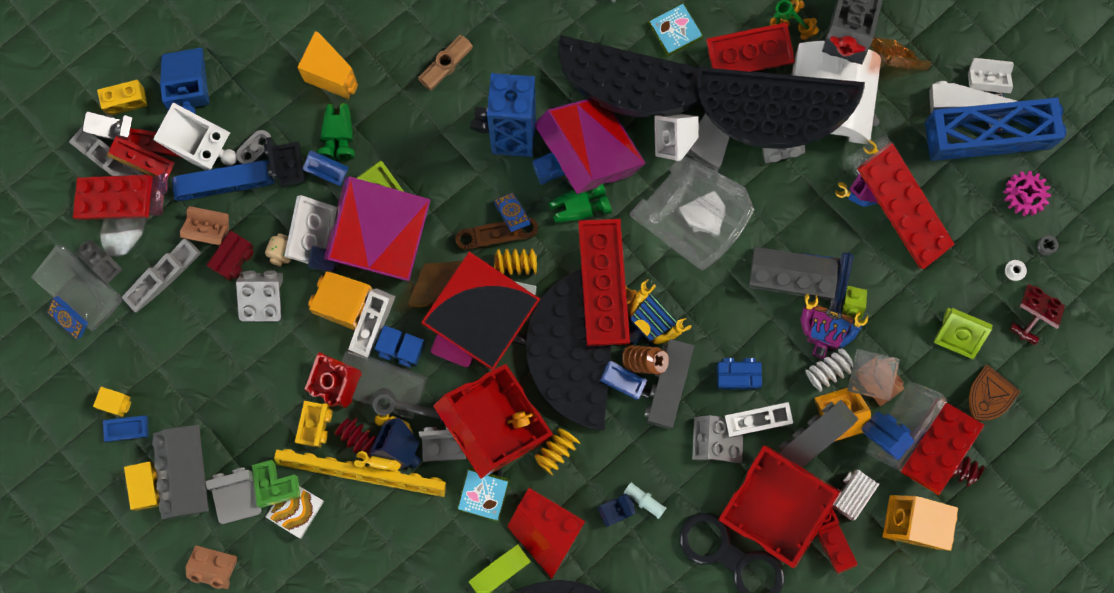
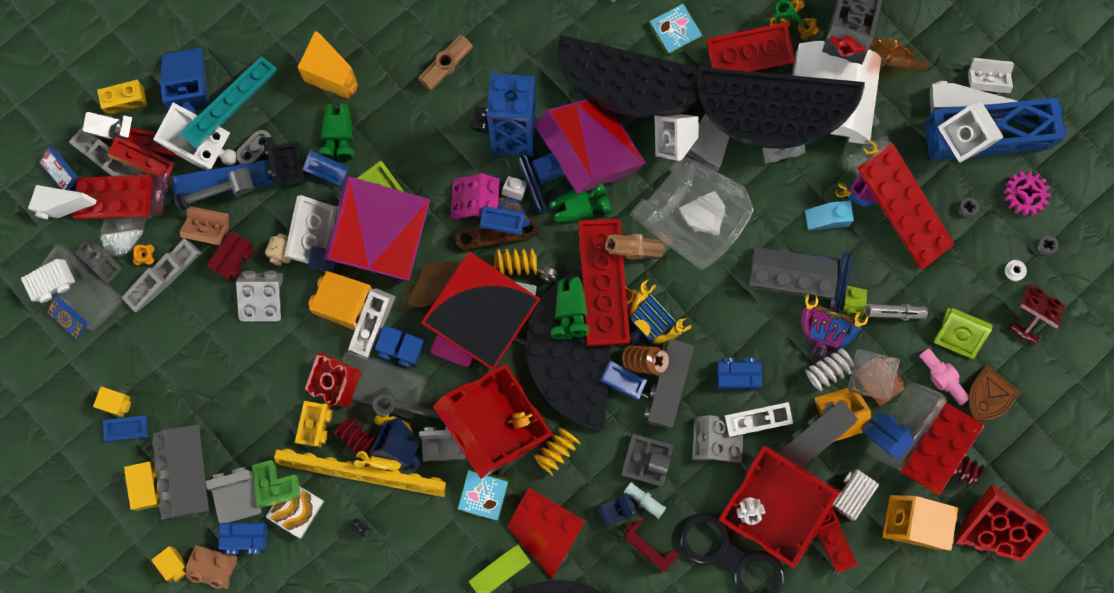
none -> white brick [21,259,75,303]
none -> white slope [28,185,97,219]
none -> tile [39,147,78,191]
none -> light orange plate [133,245,154,265]
none -> yellow brick [152,546,187,582]
none -> dark grey piece [174,168,254,211]
none -> teal plate [180,56,277,149]
none -> blue brick [219,523,267,554]
none -> black bush [348,518,370,538]
none -> dark pink bracket [451,173,500,219]
none -> blue tile [479,206,525,236]
none -> white plate [501,176,527,201]
none -> dark blue axle [518,155,548,214]
none -> flat silver plate [537,265,557,283]
none -> green piece [551,277,590,339]
none -> medium nougat piece [605,234,665,259]
none -> dark grey plate [621,434,674,487]
none -> dark red window [624,519,680,573]
none -> white gear [736,497,765,525]
none -> medium azure slope [805,201,854,231]
none -> light grey pin [865,304,928,321]
none -> bright pink pin [919,348,969,406]
none -> white slope [938,102,1004,163]
none -> red wedge [955,484,1050,562]
none -> dark grey bush [958,197,979,218]

